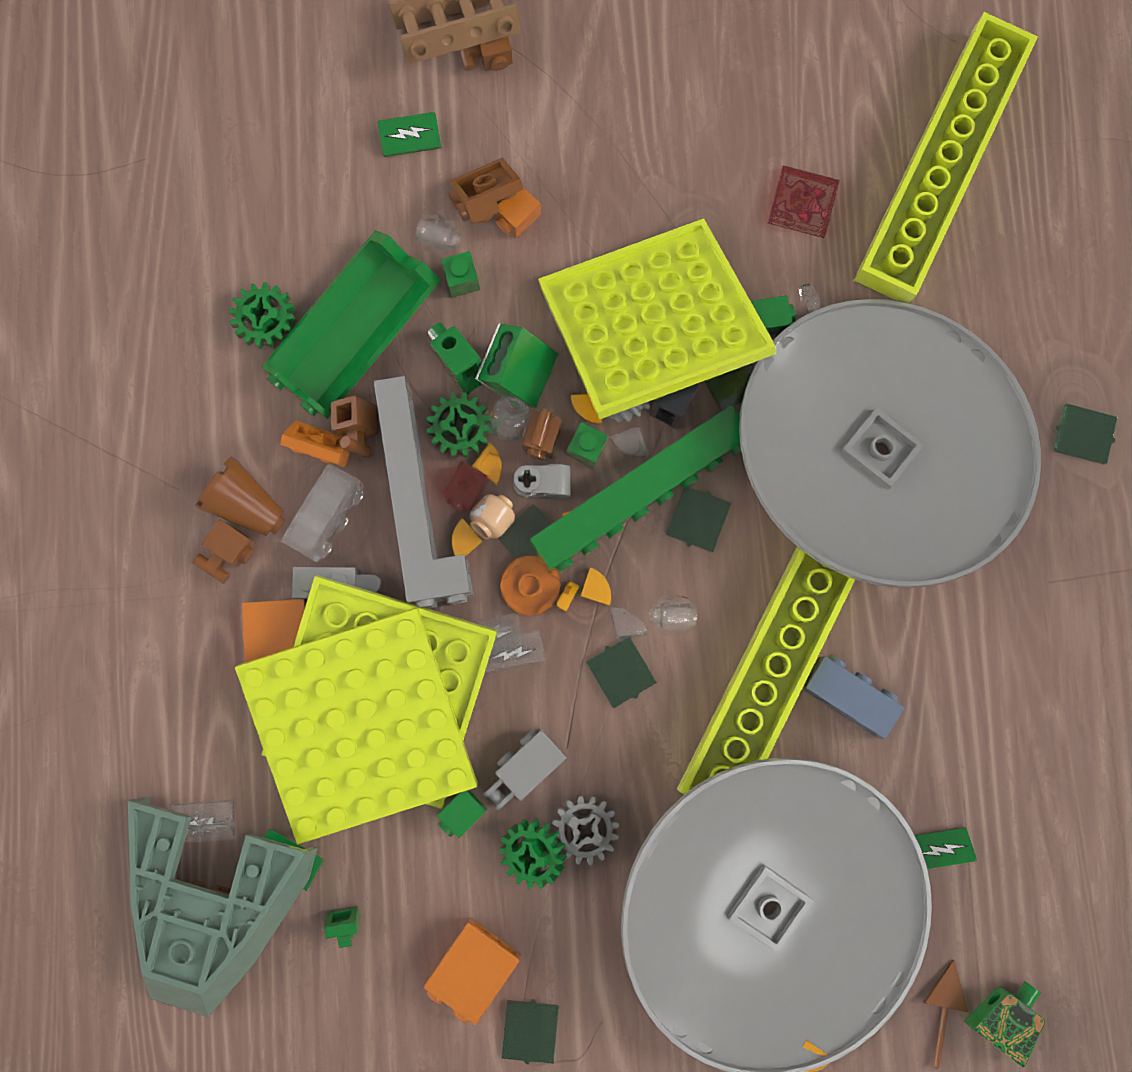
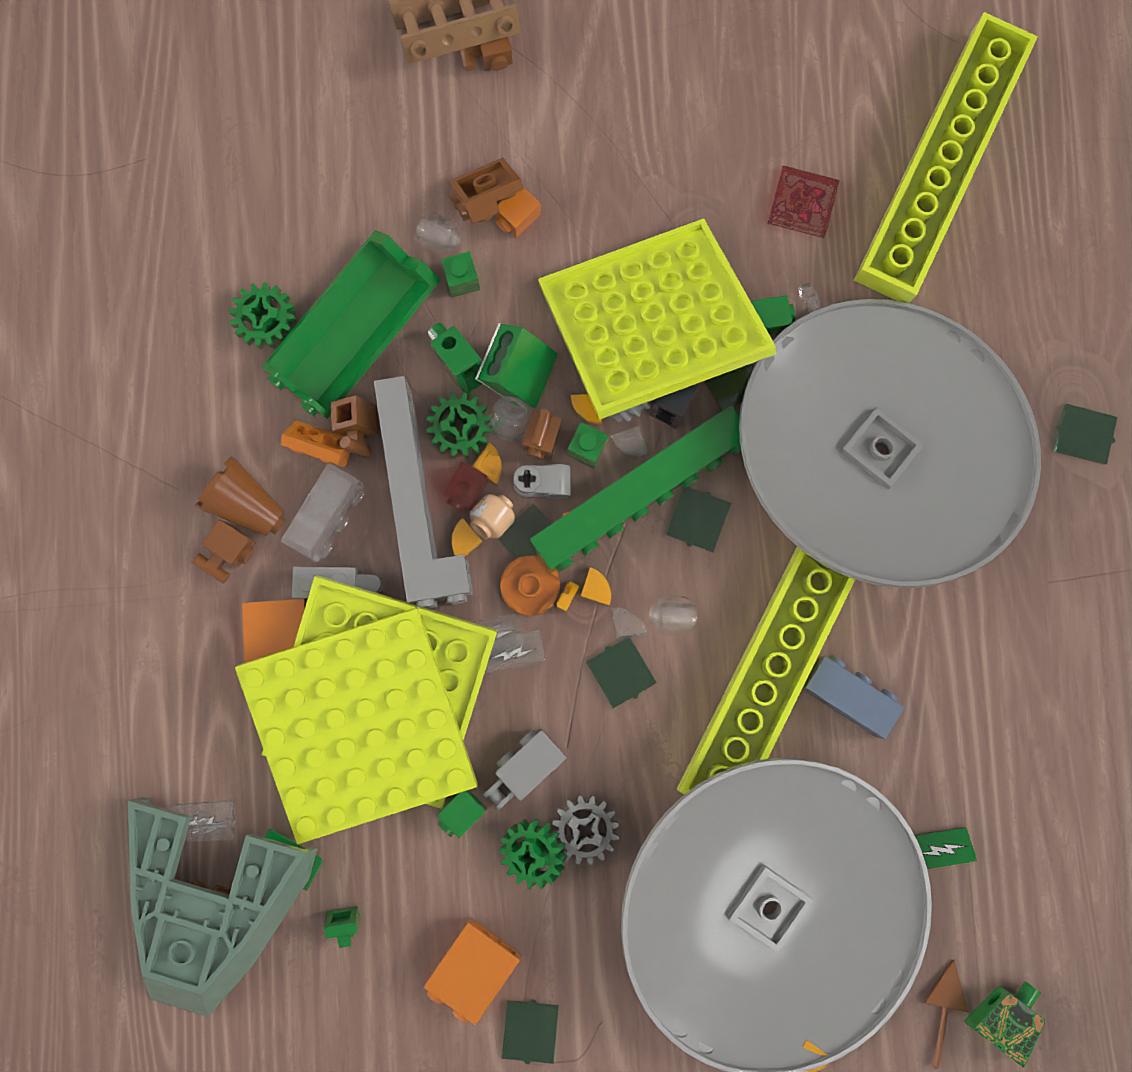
green slope [377,112,442,157] -> none

